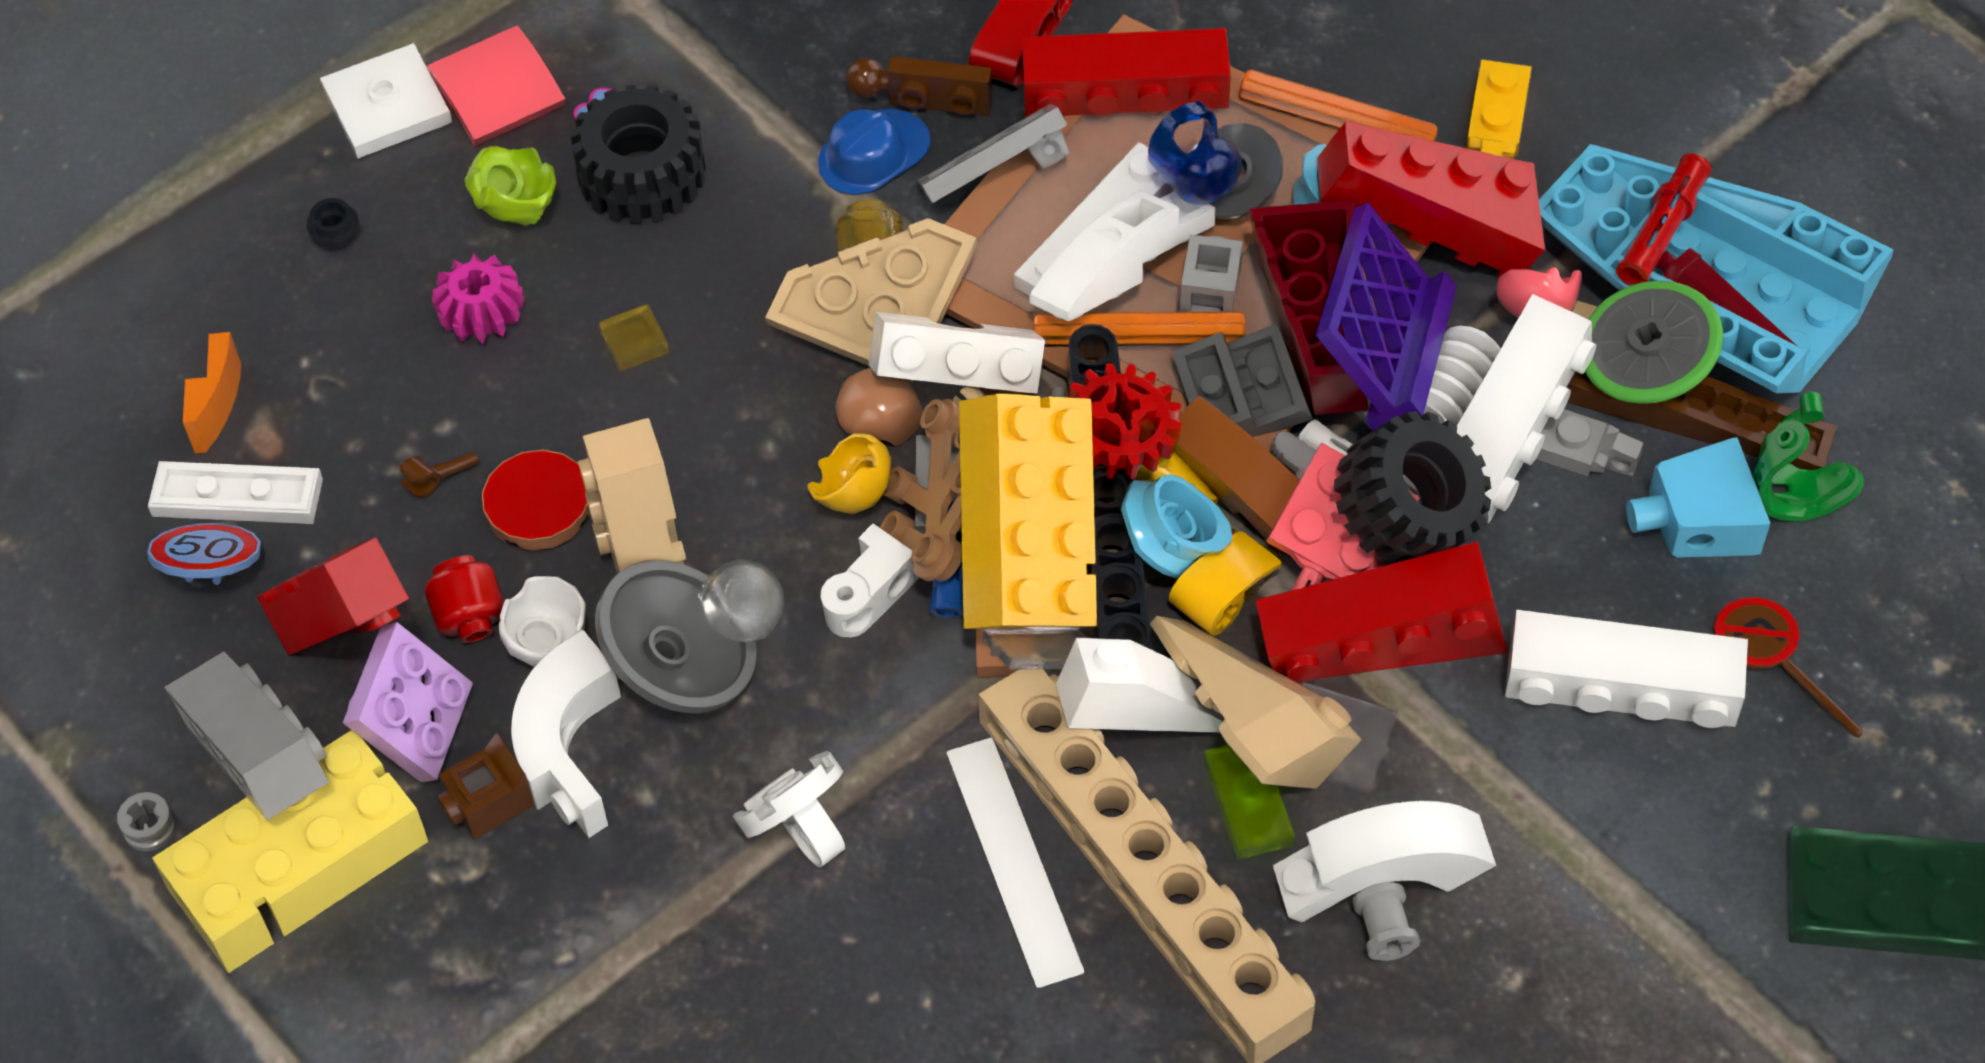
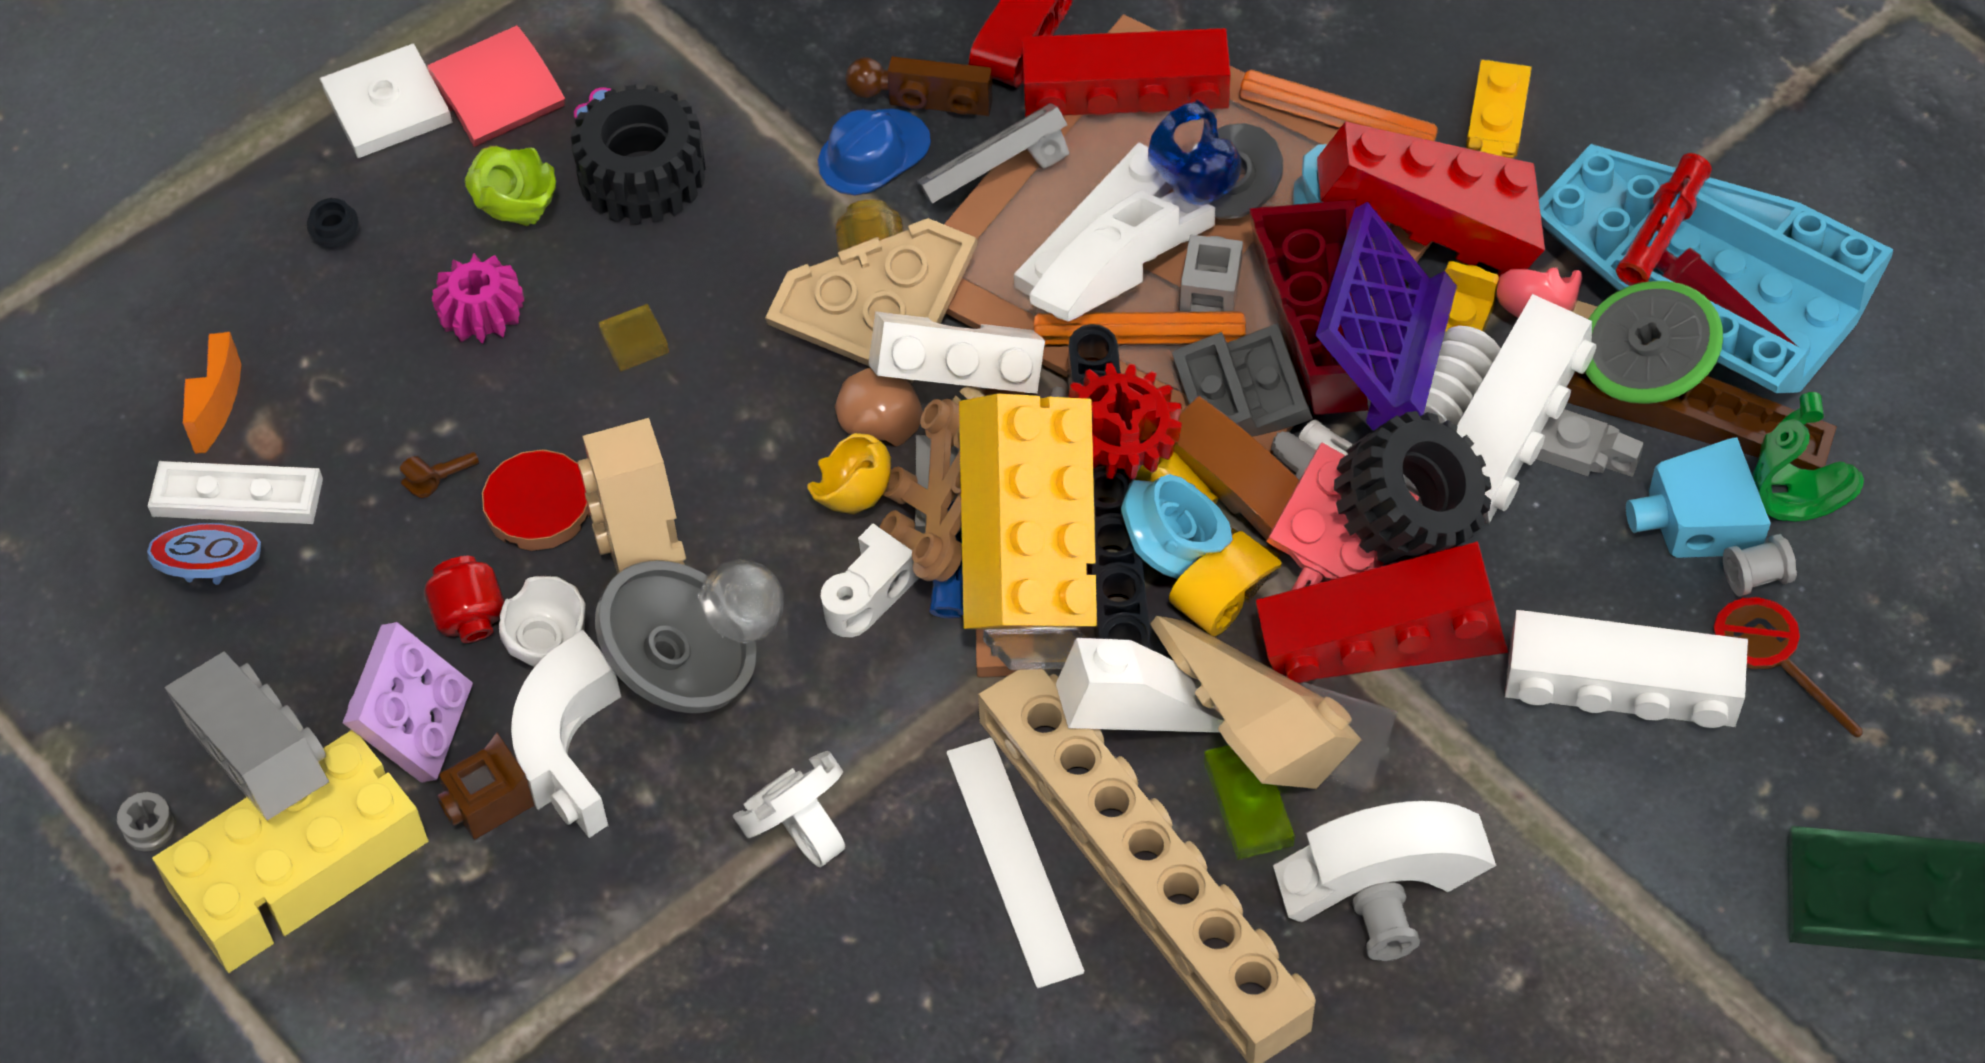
red wedge [256,537,409,656] -> none
none -> yellow bracket [1445,261,1499,332]
none -> light grey bush [1723,534,1797,597]

